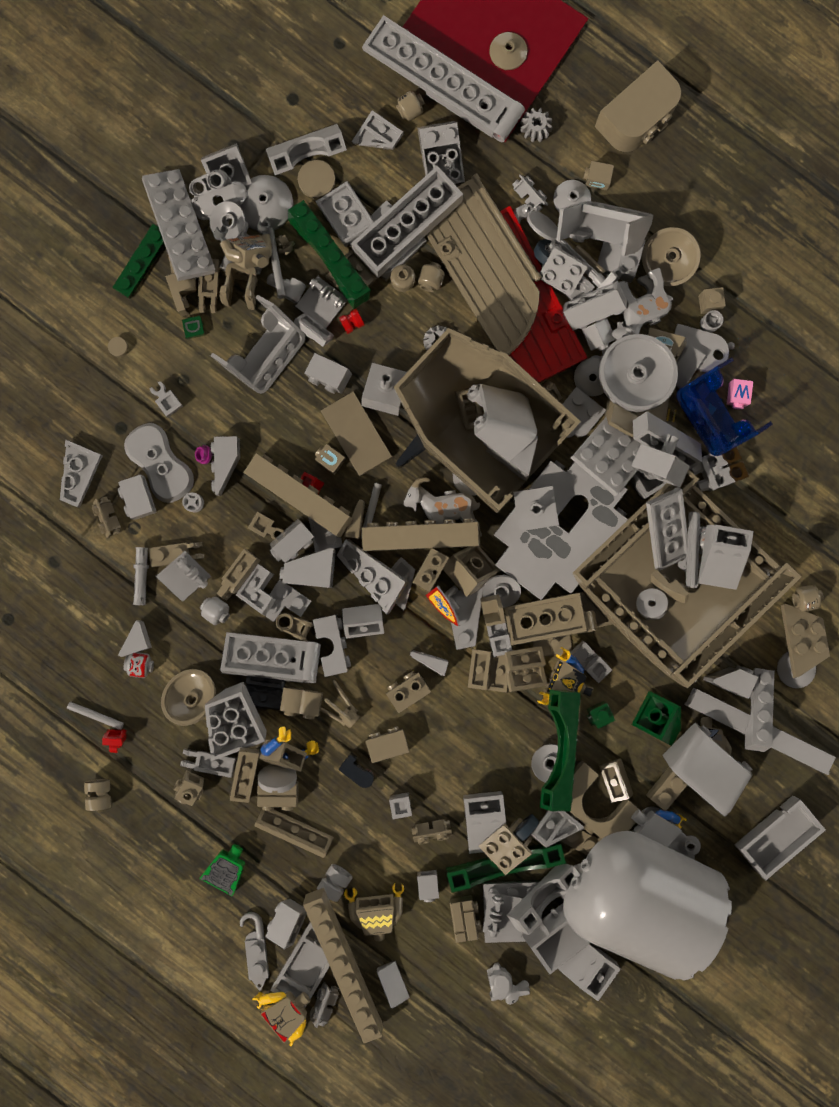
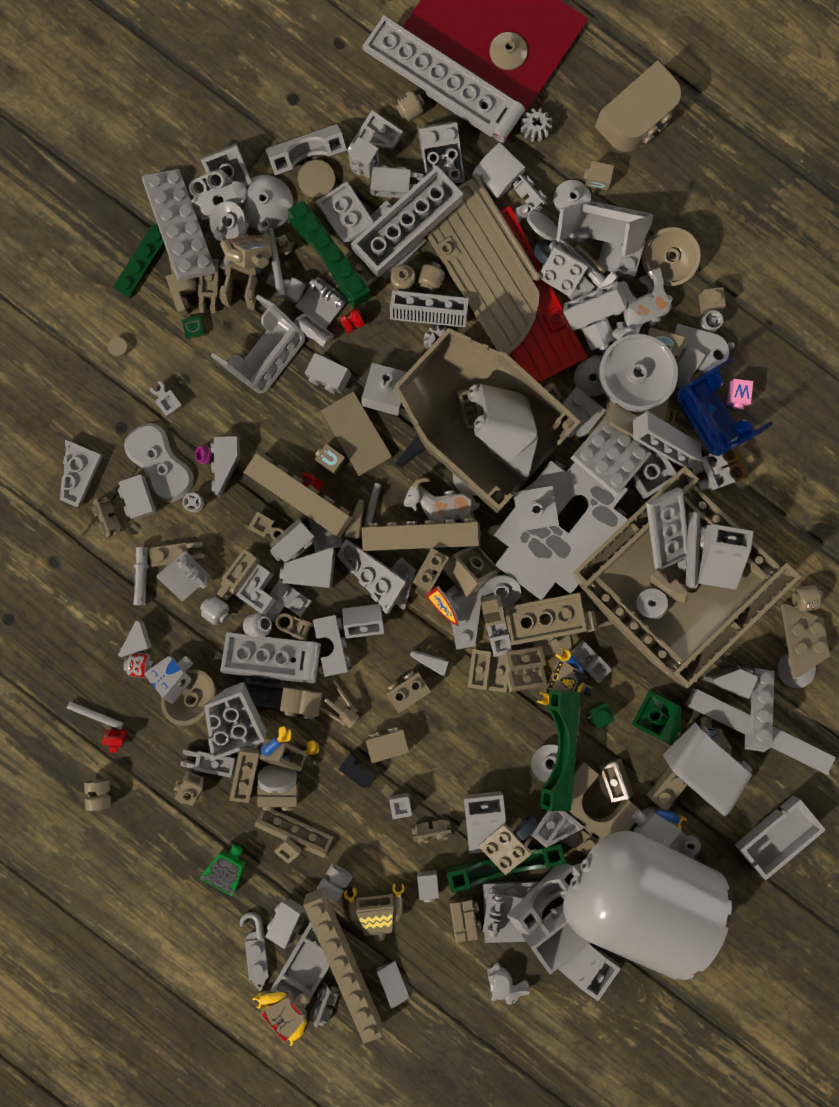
light grey brick [631,434,690,488] -> none
none -> light grey torso [144,655,194,704]
none -> light grey head [243,613,272,638]
none -> dark tan plate [274,837,302,864]
none -> light grey brick [348,137,379,179]
none -> light grey hinge [371,165,425,198]
none -> light grey brick [390,290,469,327]
none -> light grey slope [472,143,525,200]

